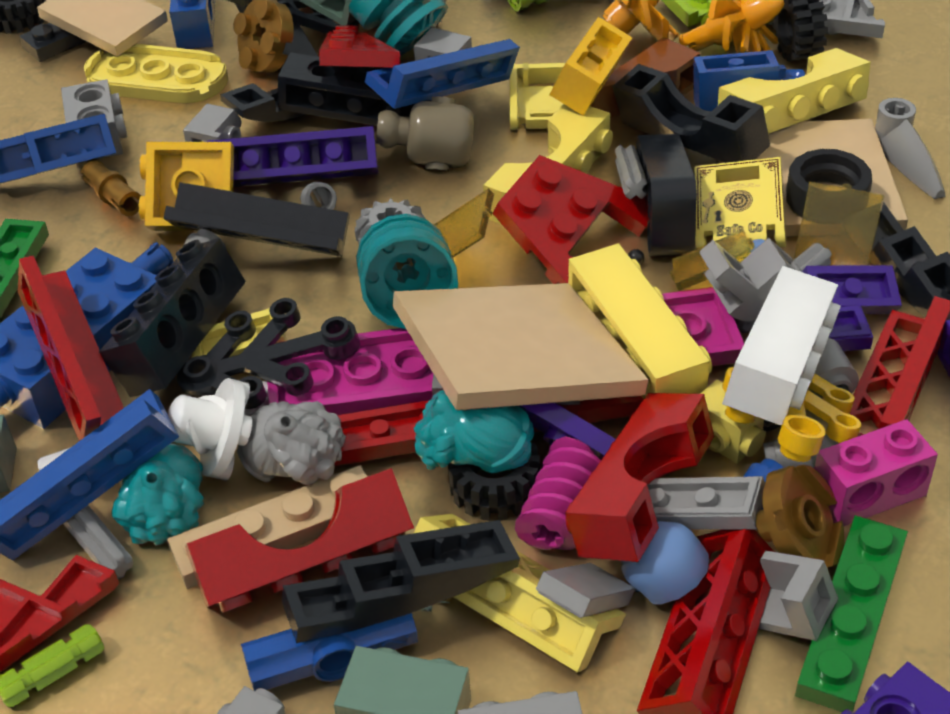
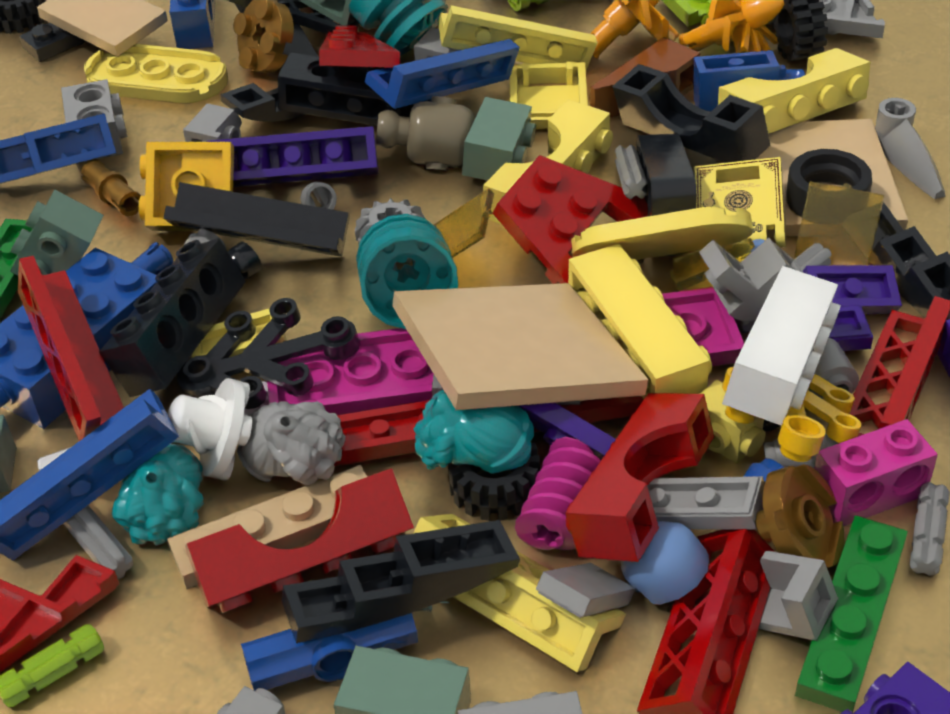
yellow brick [549,16,633,116] -> none
none -> sand green brick [10,189,104,275]
none -> black hinge [228,242,262,279]
none -> light yellow fence [438,5,597,71]
none -> sand green brick [462,97,536,181]
none -> light yellow tile [571,206,753,260]
none -> light grey axle [910,482,950,576]

